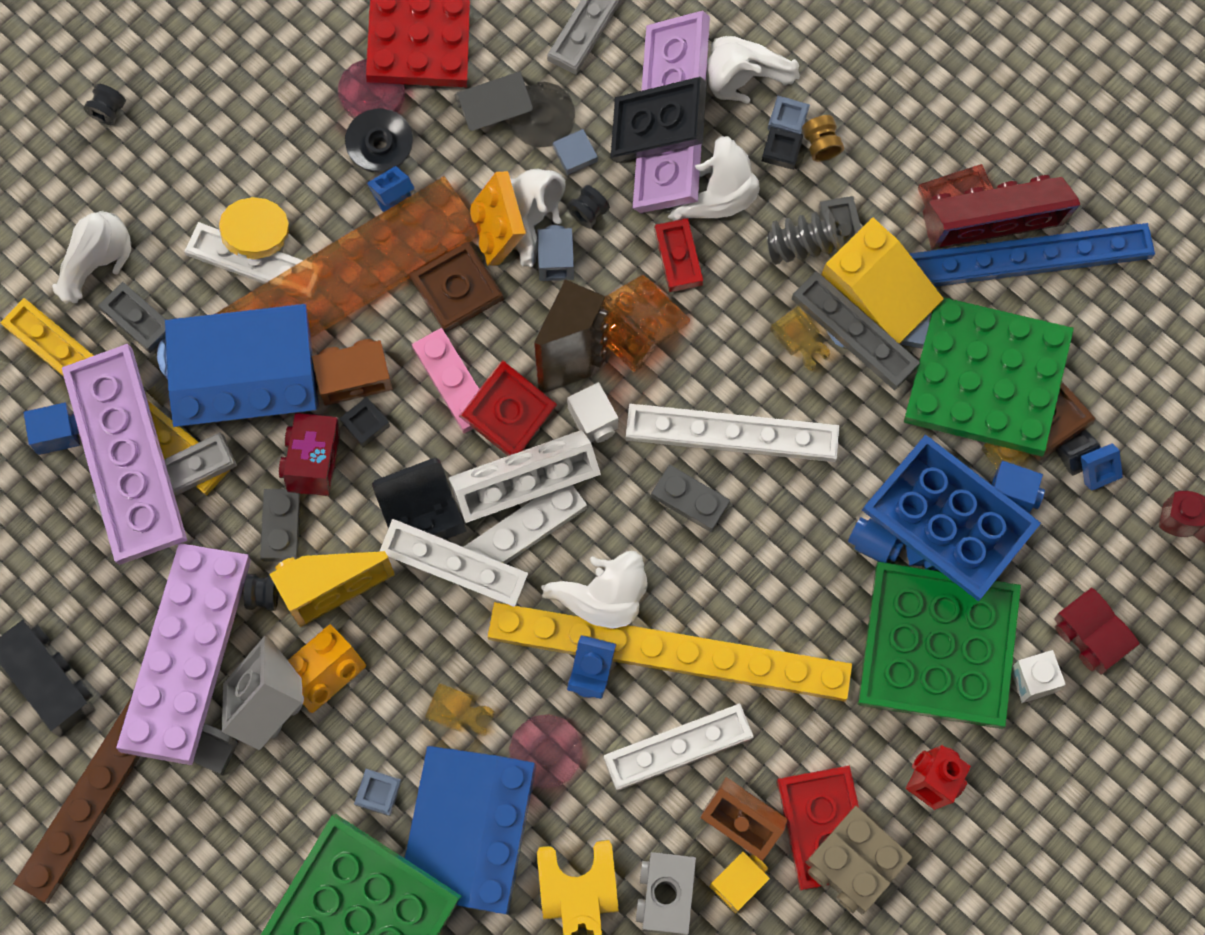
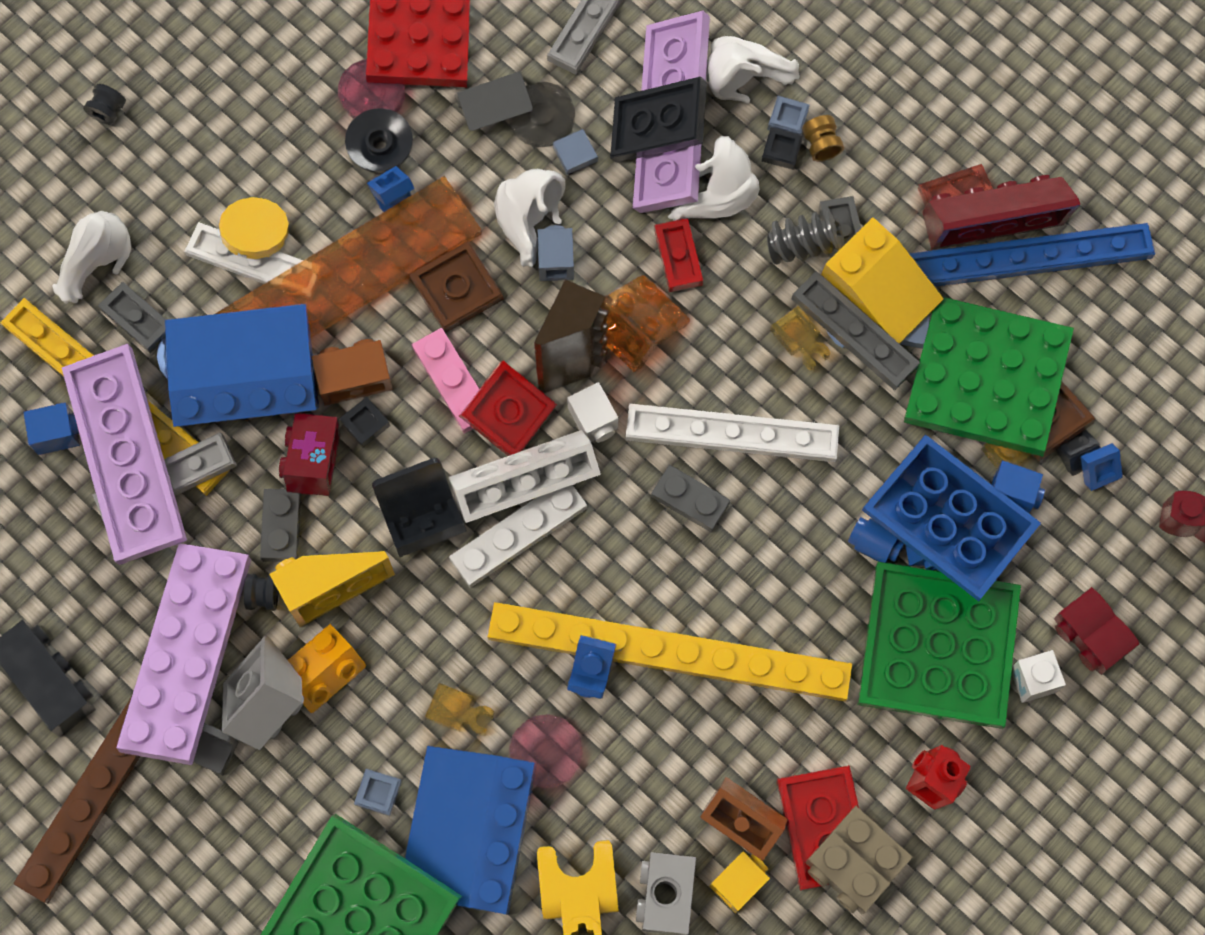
white plate [379,519,528,607] -> none
light orange plate [470,171,526,266] -> none
white piece [541,551,647,629] -> none
black wheel [567,185,610,229] -> none
white tile [603,703,754,792] -> none

